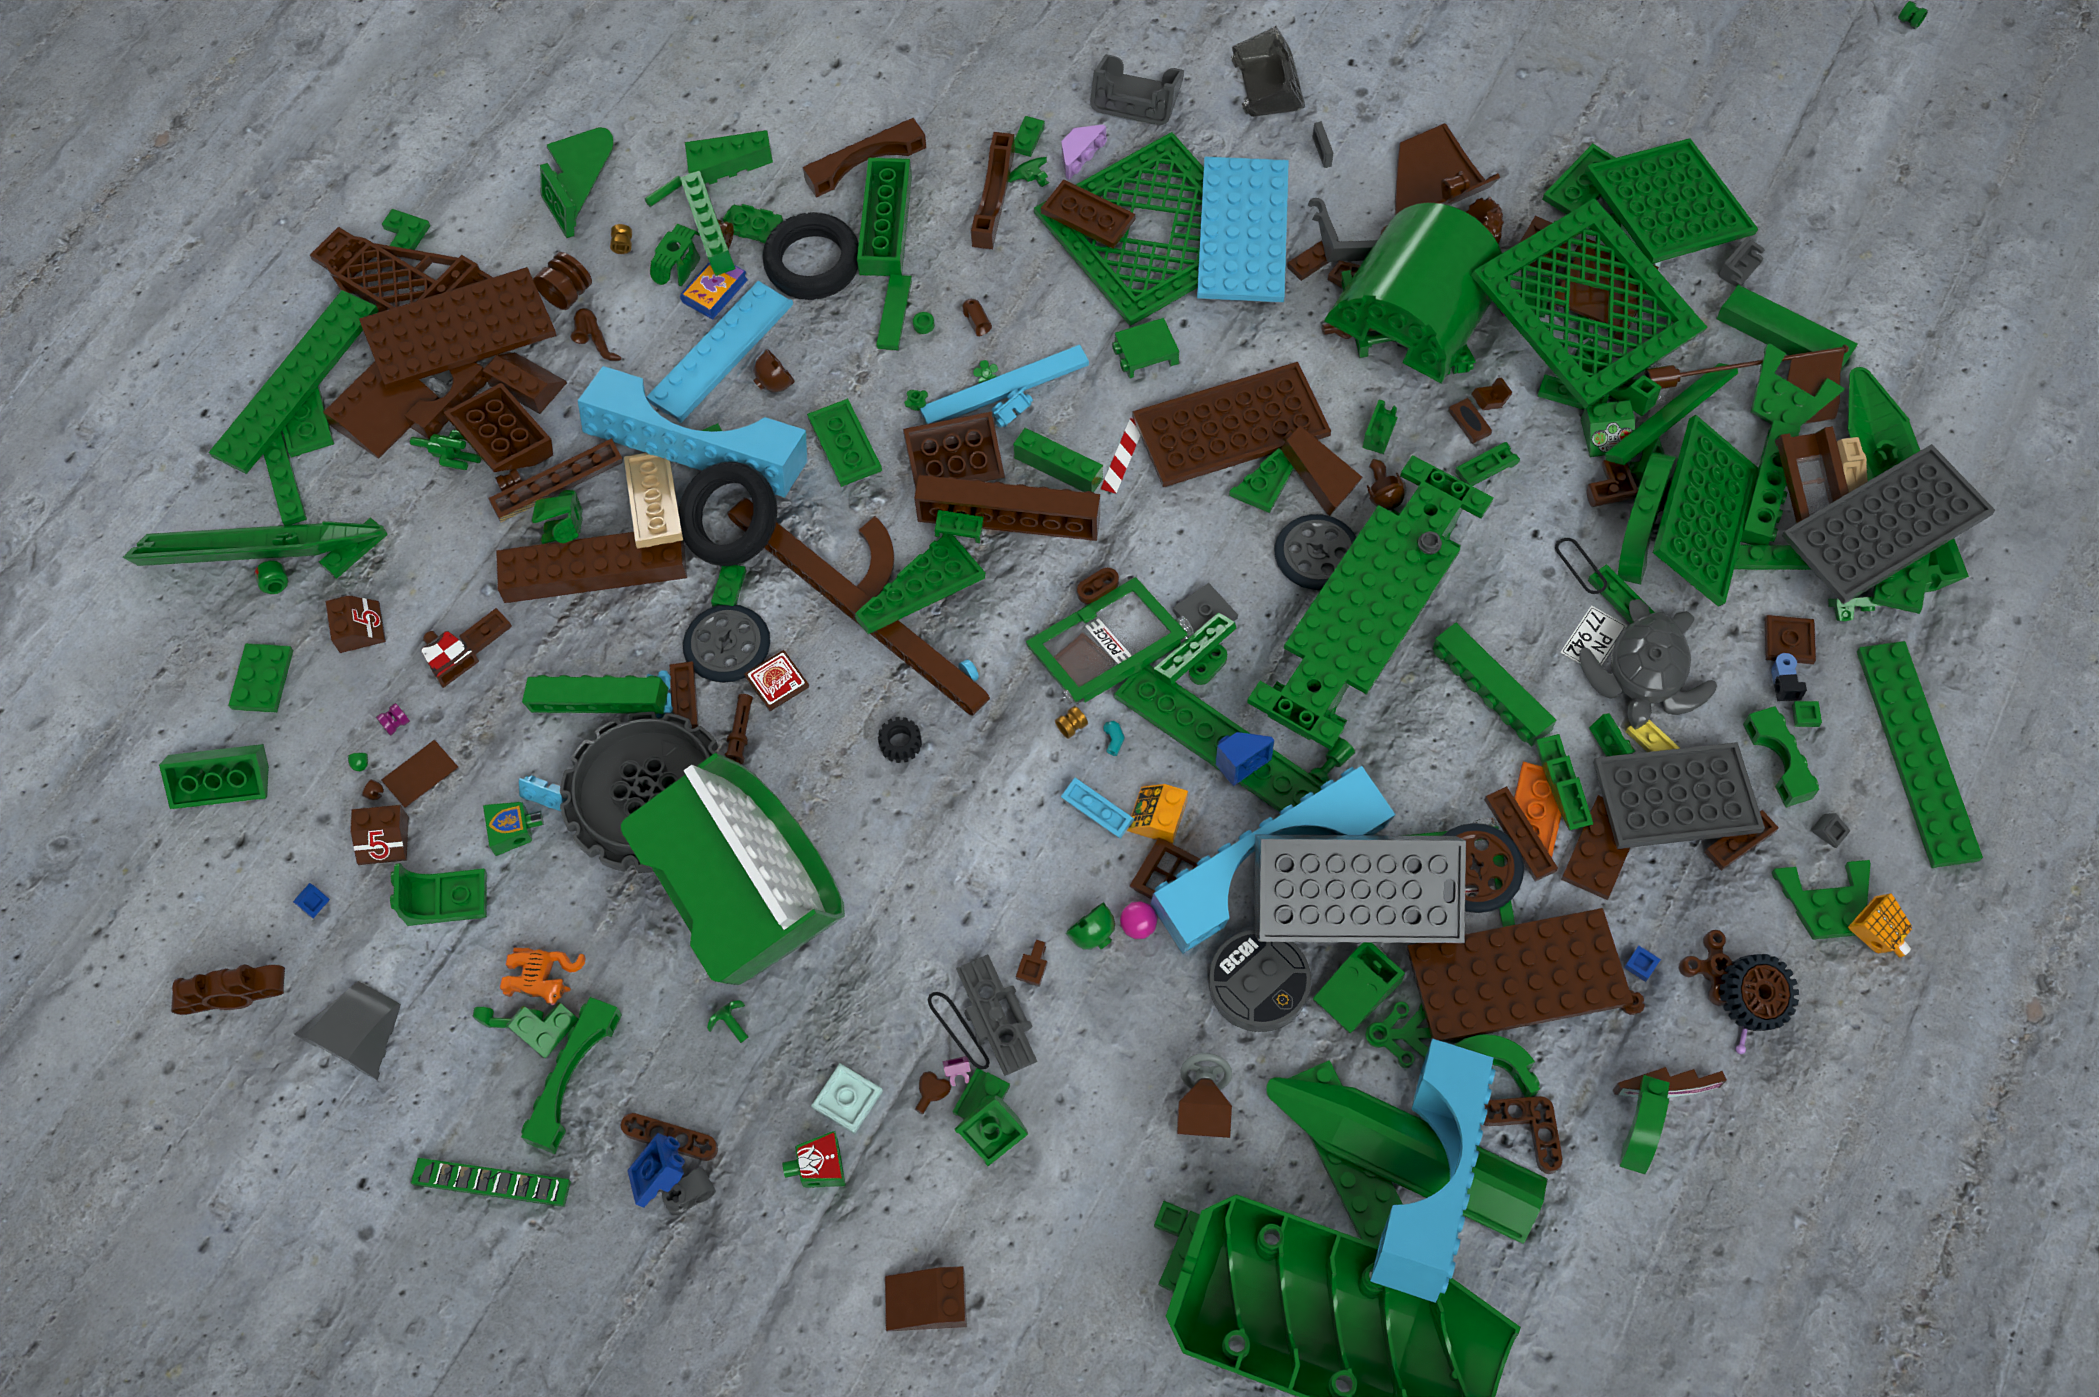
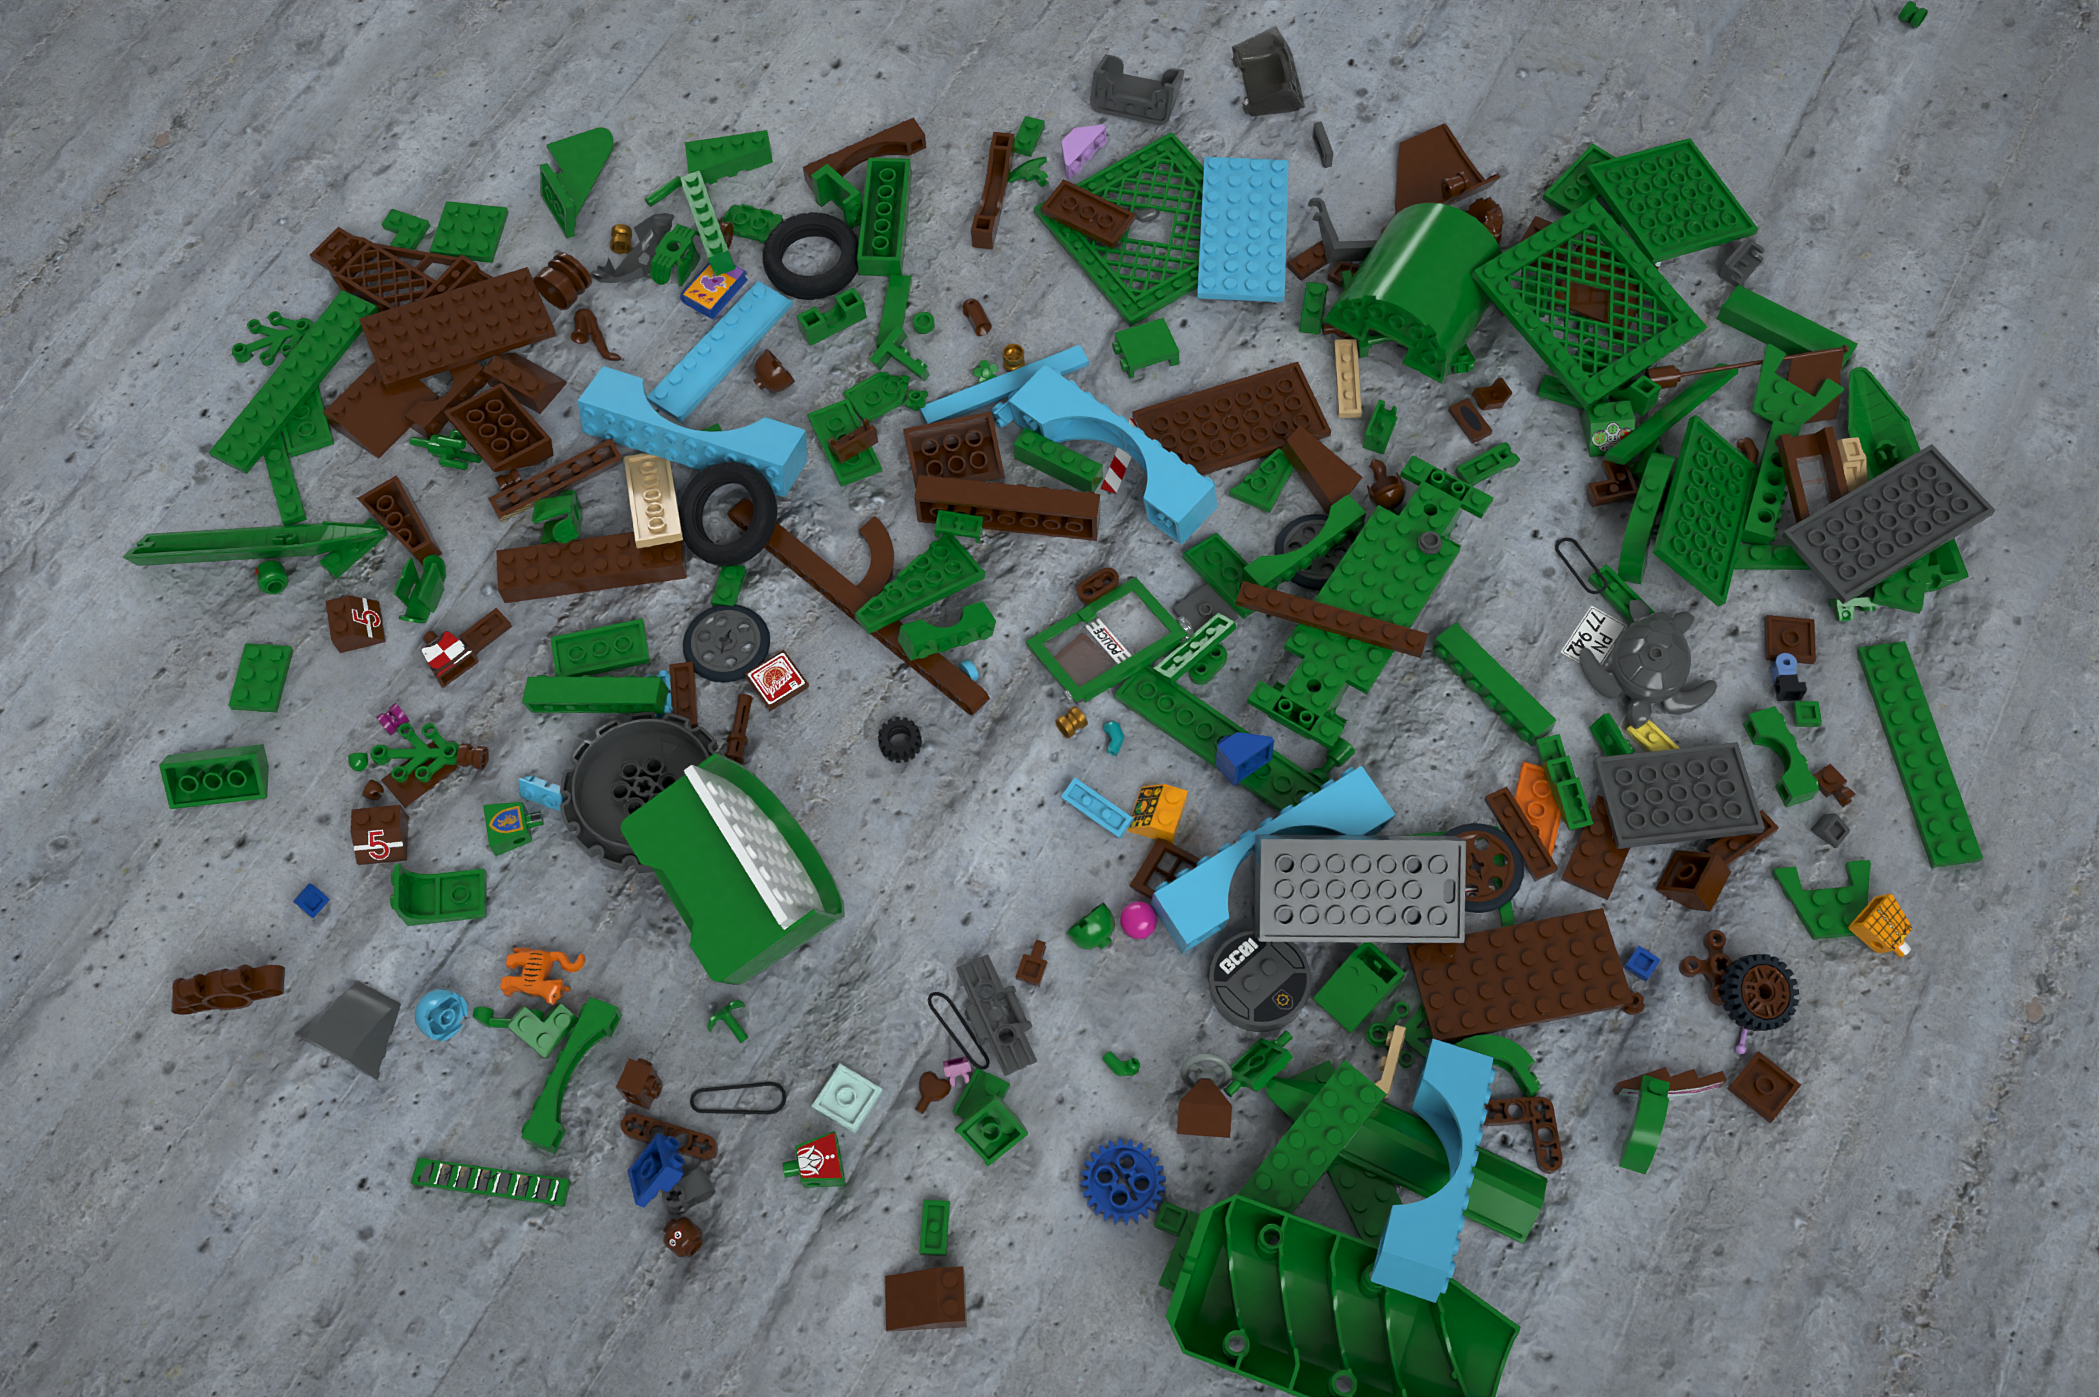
none -> green plant [232,311,313,366]
none -> reddish brown wedge [357,476,443,565]
none -> green plant [370,723,460,783]
none -> green piece [394,554,446,623]
none -> medium azure cylinder [414,989,468,1041]
none -> green plate [430,201,509,263]
none -> reddish brown wheel [457,743,489,770]
none -> green plate [550,618,651,677]
none -> dark grey animal [591,213,674,283]
none -> reddish brown brick [616,1058,662,1110]
none -> reddish brown head [663,1217,703,1257]
none -> black piece [690,1082,787,1114]
none -> green arch [797,287,867,346]
none -> green panel [811,164,863,229]
none -> reddish brown hinge [828,418,878,464]
none -> green tile [843,372,910,423]
none -> green bracket [870,325,930,382]
none -> green arch [898,601,996,661]
none -> green plate [919,1200,950,1256]
none -> pearl gold wheel [1002,343,1025,372]
none -> medium azure arch [1009,364,1218,545]
none -> blue gear [1081,1138,1166,1226]
none -> green arm [1102,1051,1141,1076]
none -> dark grey arm [1128,207,1160,223]
none -> green tile [1182,532,1255,619]
none -> green plate [1223,1030,1293,1097]
none -> reddish brown plate [1236,581,1428,658]
none -> green plate [1238,1060,1387,1244]
none -> green arch [1242,495,1367,590]
none -> green brick [1299,282,1328,335]
none -> tan plate [1334,340,1362,418]
none -> tan plate [1375,1025,1406,1099]
none -> reddish brown slope [1656,850,1731,912]
none -> reddish brown plate [1727,1051,1801,1123]
none -> reddish brown arm [1737,437,1759,465]
none -> reddish brown plate [1813,763,1856,808]

